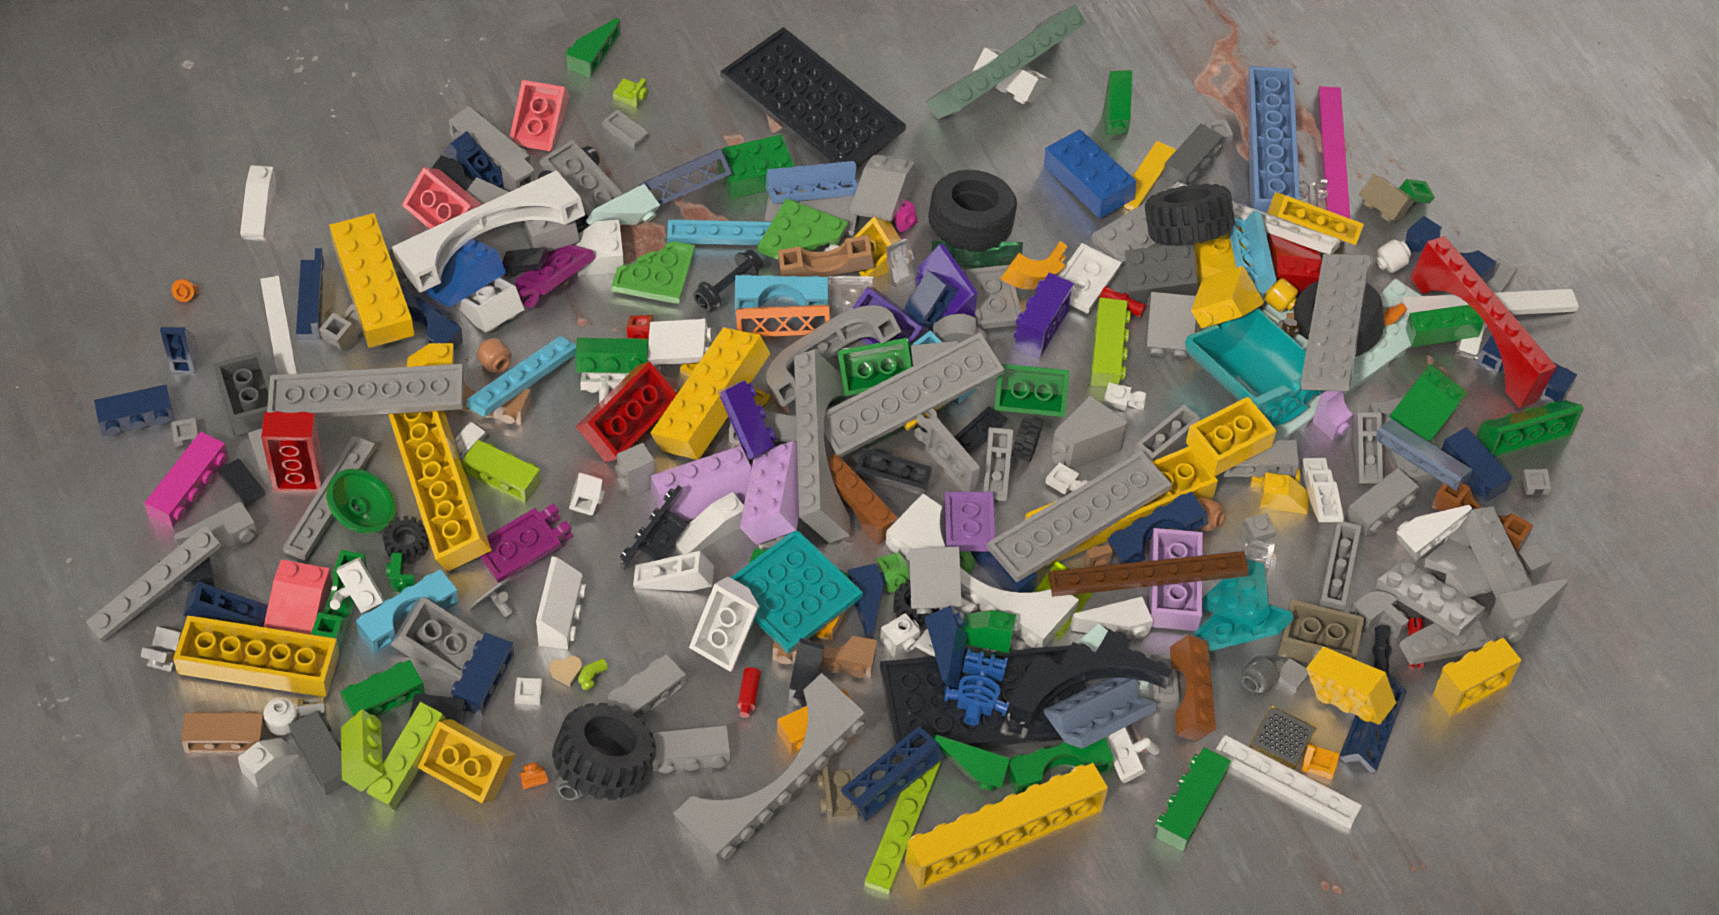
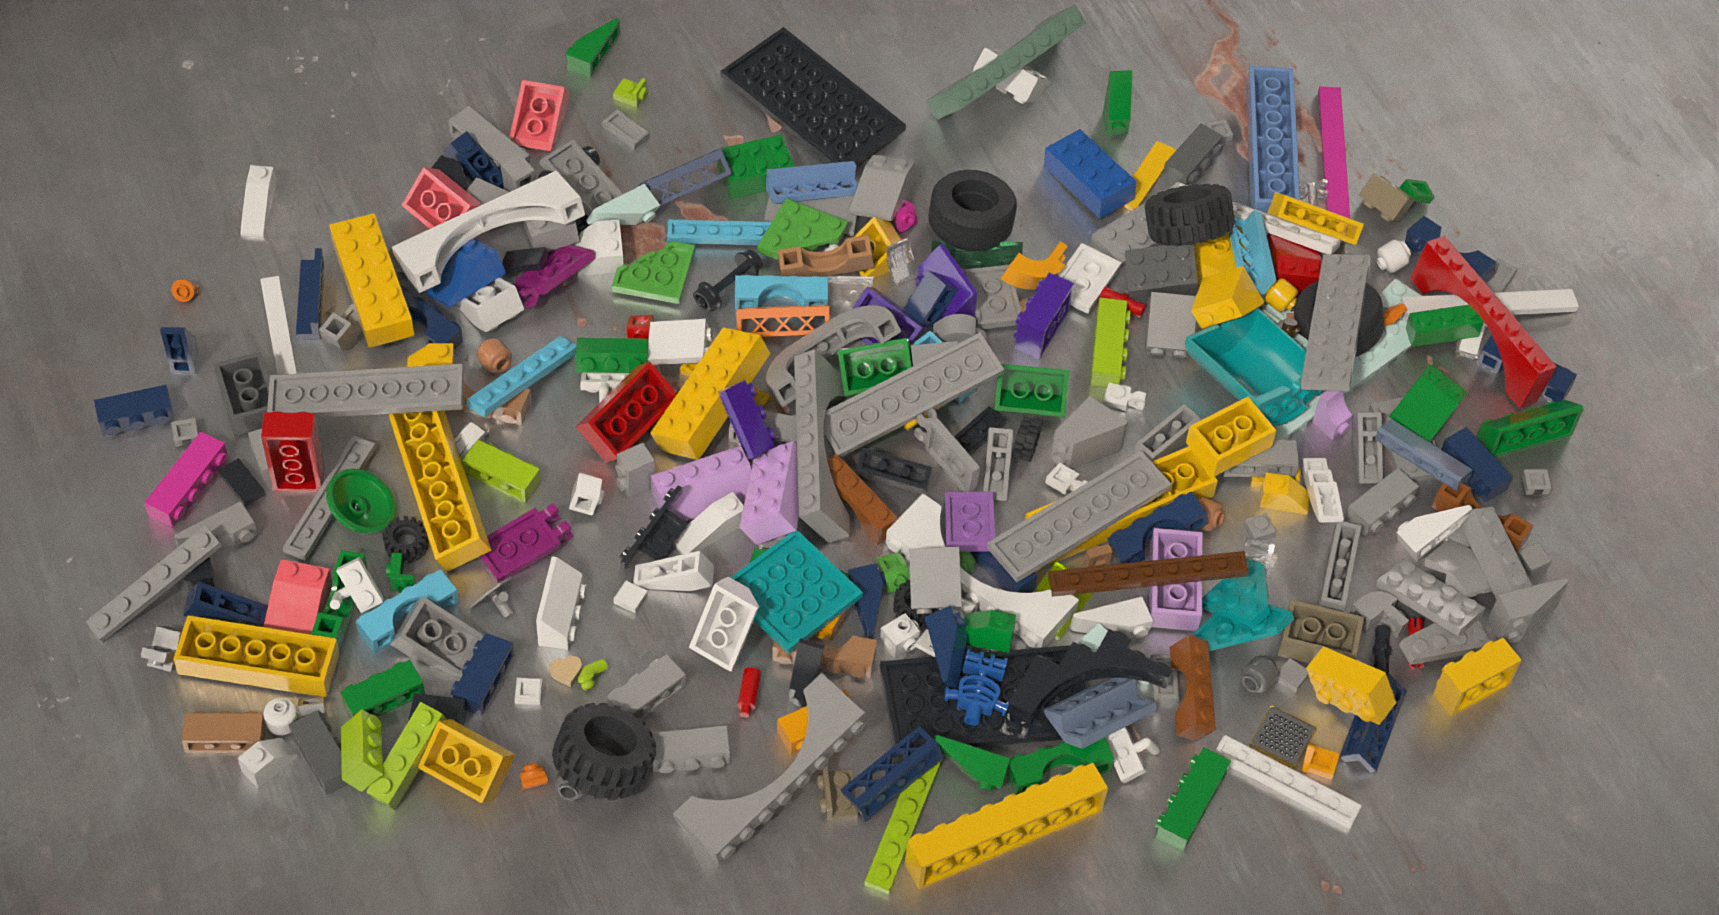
none -> white tile [614,581,648,613]

